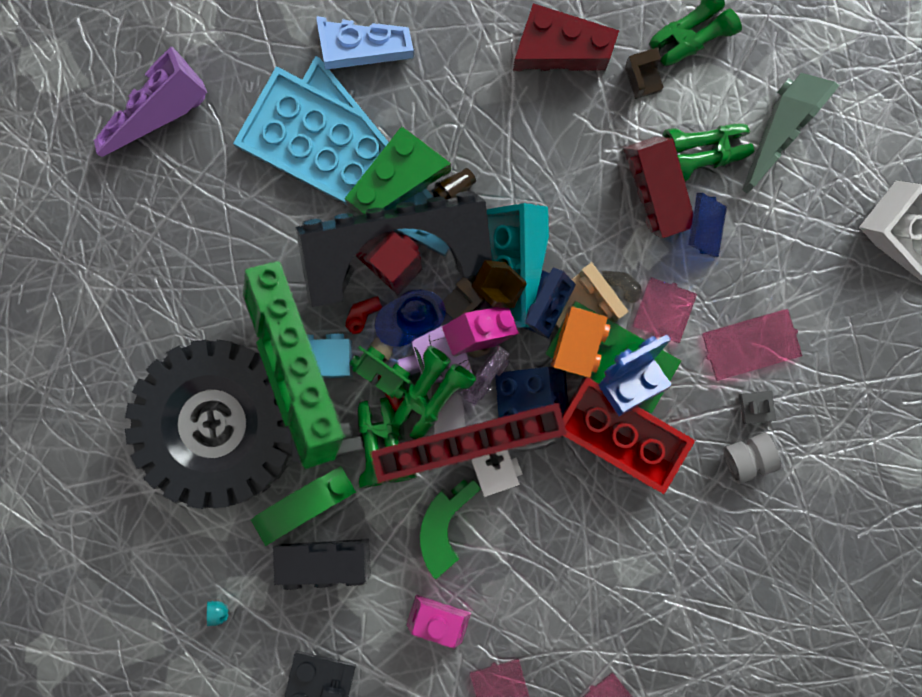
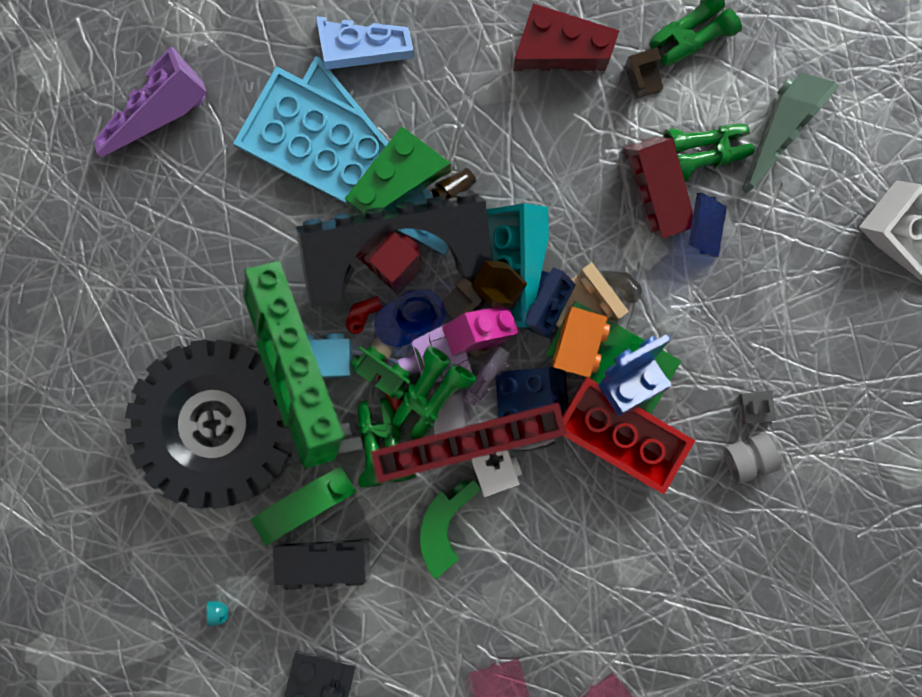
dark pink torso [406,595,471,648] -> none
clear pink piece [632,277,697,344] -> none
clear pink piece [702,308,803,381] -> none

